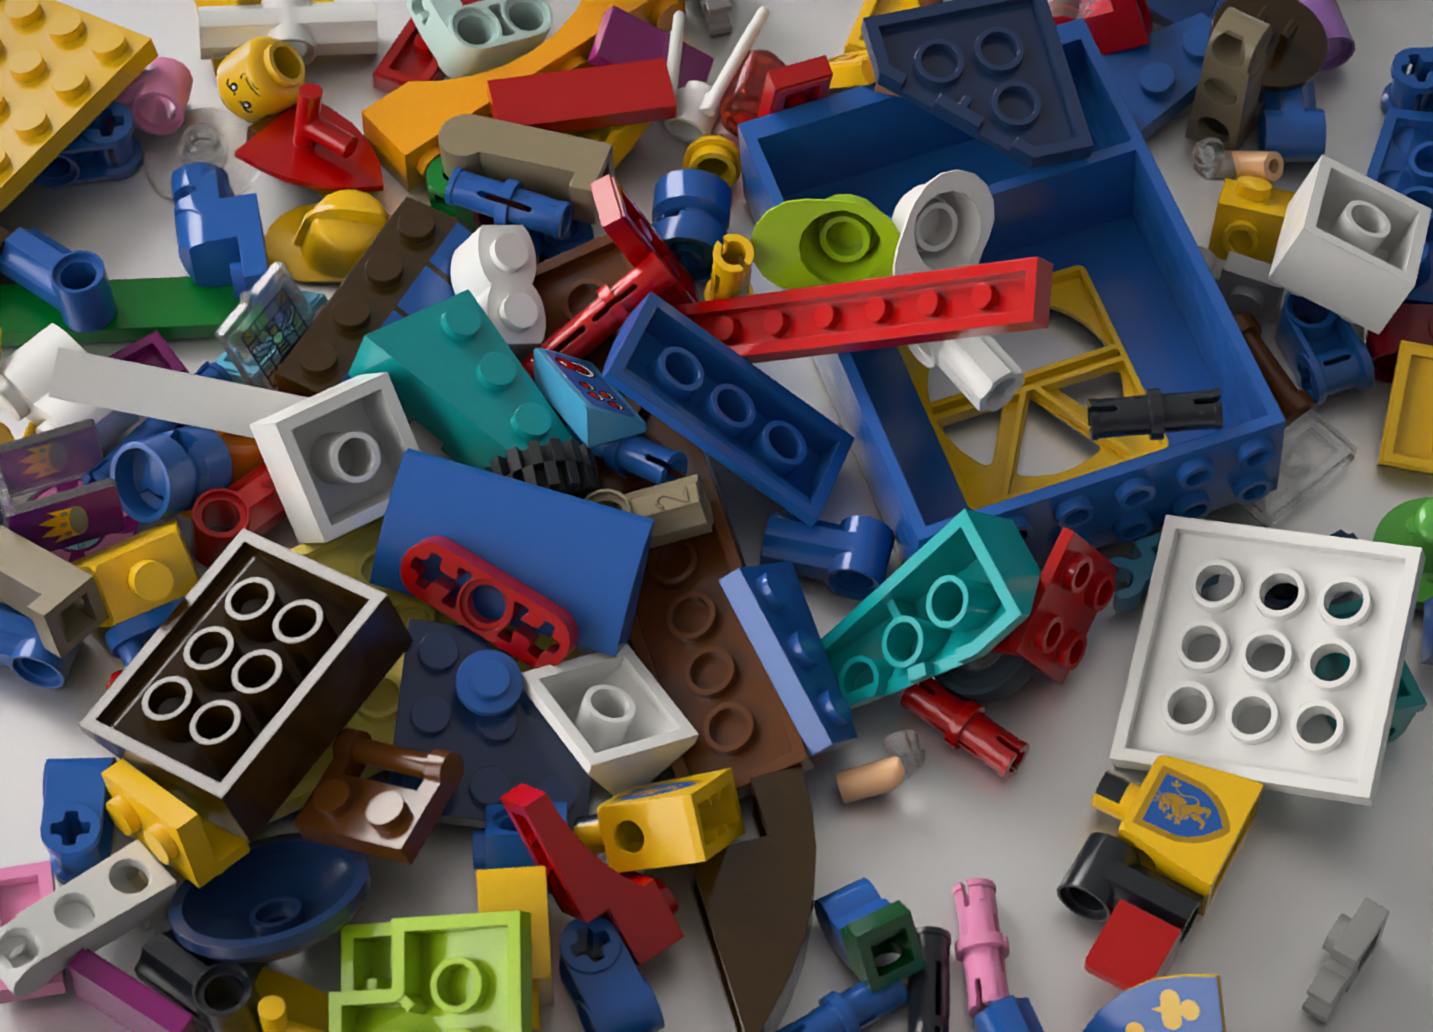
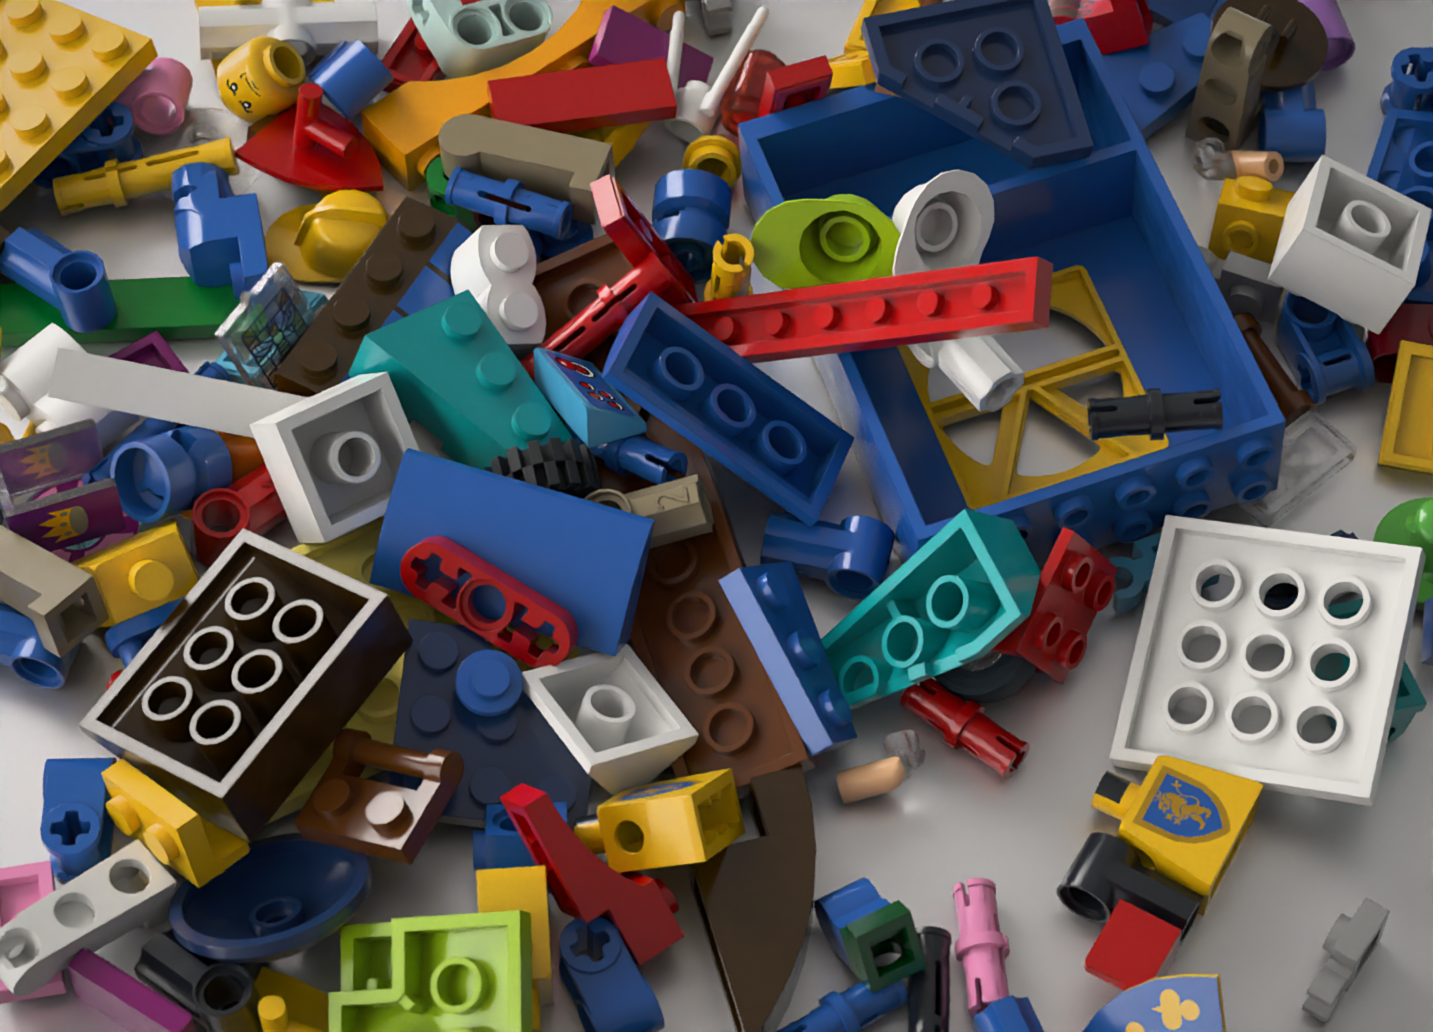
none -> yellow pin [52,137,239,216]
none -> blue piece [307,39,394,120]

